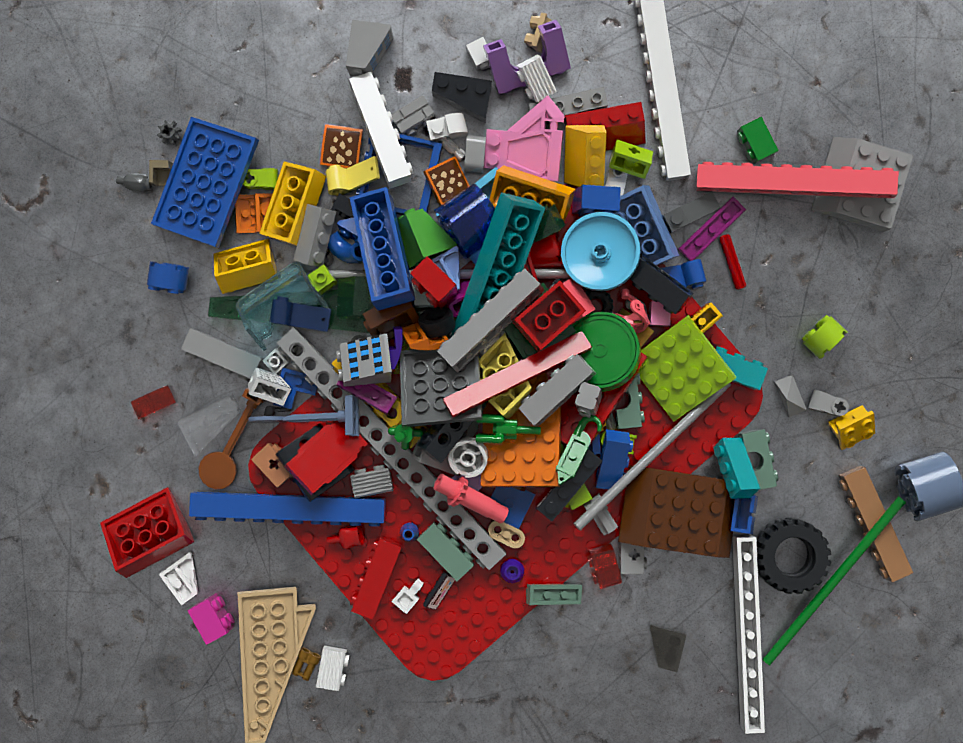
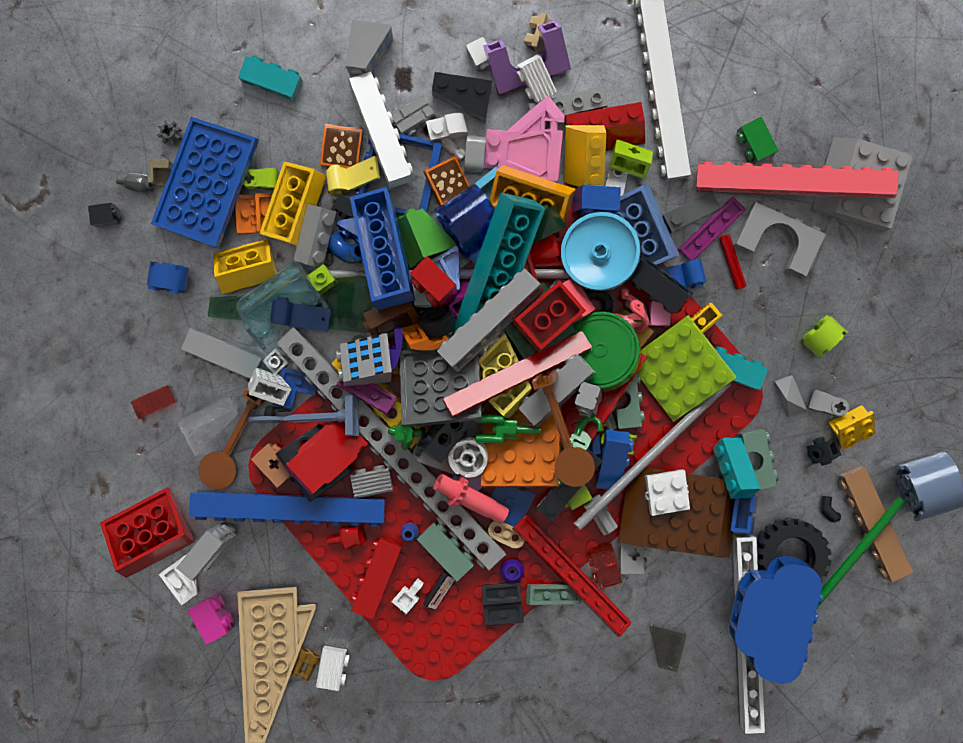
none -> black brick [88,203,120,227]
none -> light grey arch [176,522,238,581]
none -> teal brick [238,56,303,102]
none -> black slope [482,582,524,626]
none -> red tile [512,514,632,637]
none -> dark orange piece [532,369,595,487]
none -> white plate [645,469,690,516]
none -> blue brick [729,556,822,684]
none -> light grey arch [733,201,826,278]
none -> black brick [806,437,841,466]
none -> black arm [821,496,841,523]

